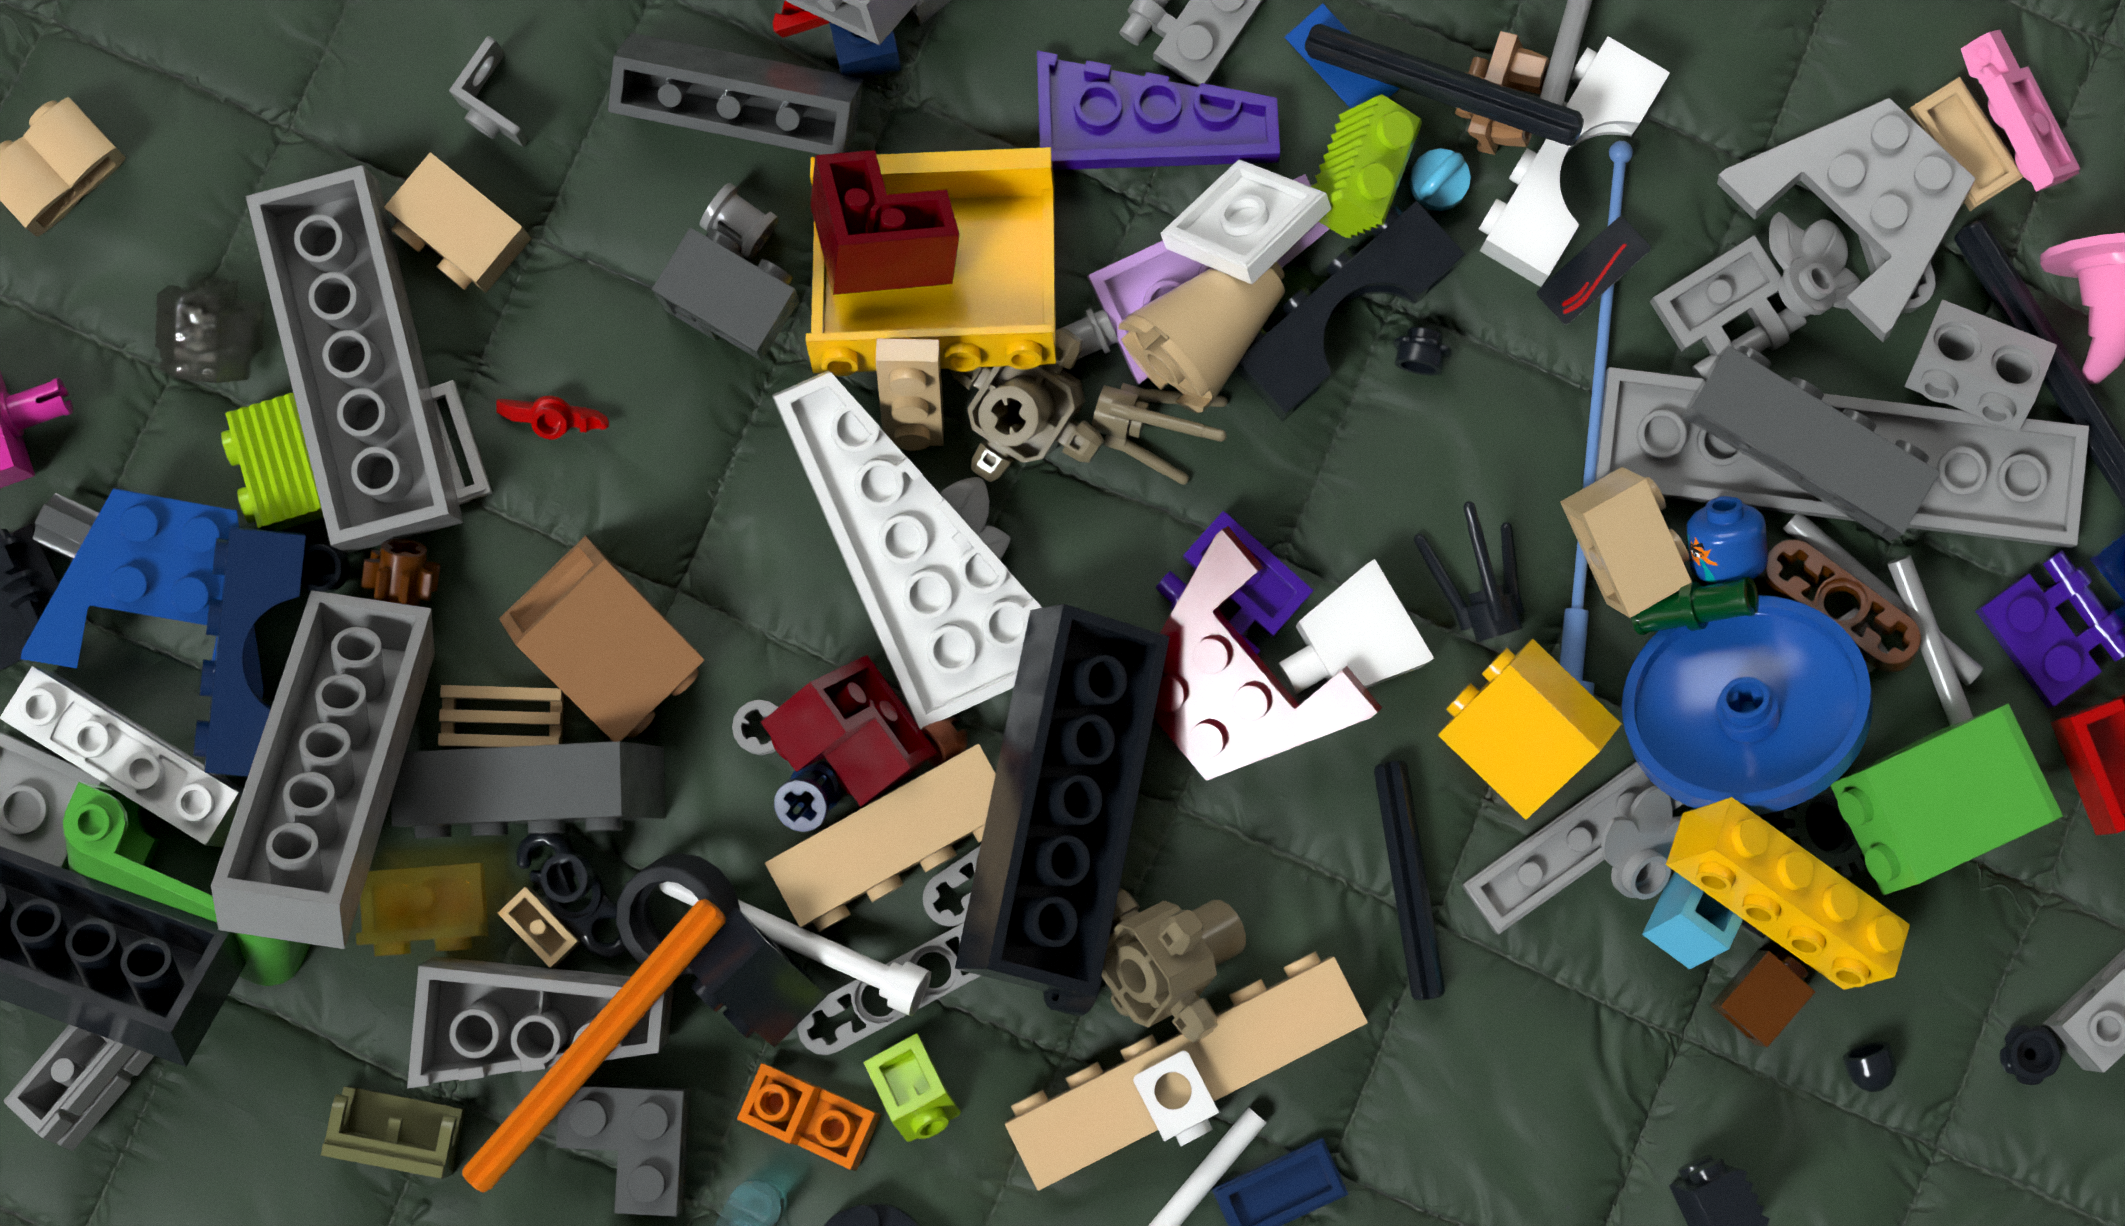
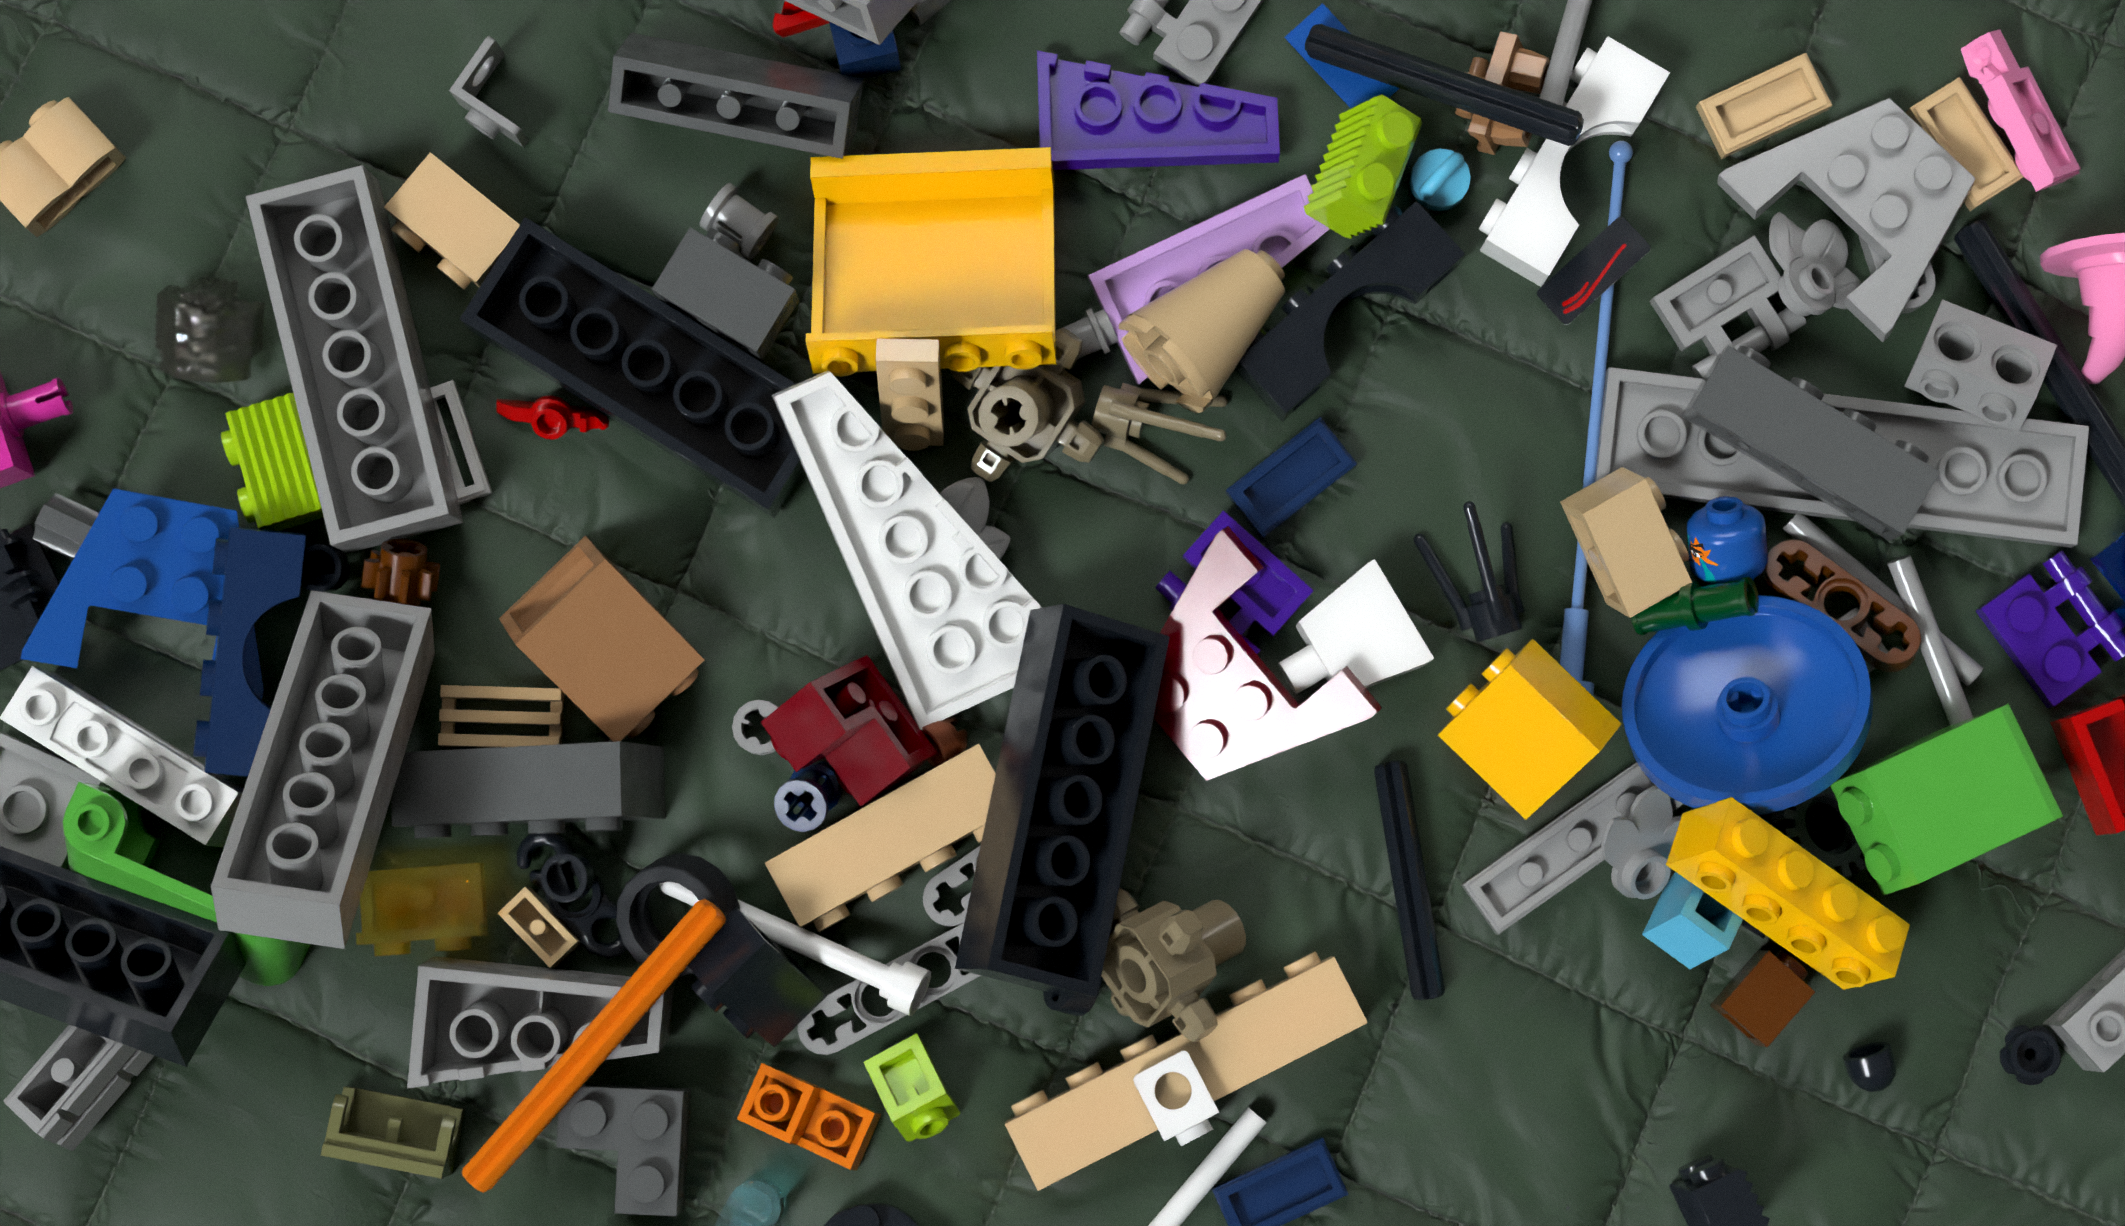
dark red brick [810,150,960,295] -> none
white tile [1160,159,1331,284] -> none
black plate [1393,327,1452,376] -> none
none -> black brick [460,217,805,518]
none -> dark blue tile [1225,417,1357,539]
none -> tan tile [1696,53,1832,159]

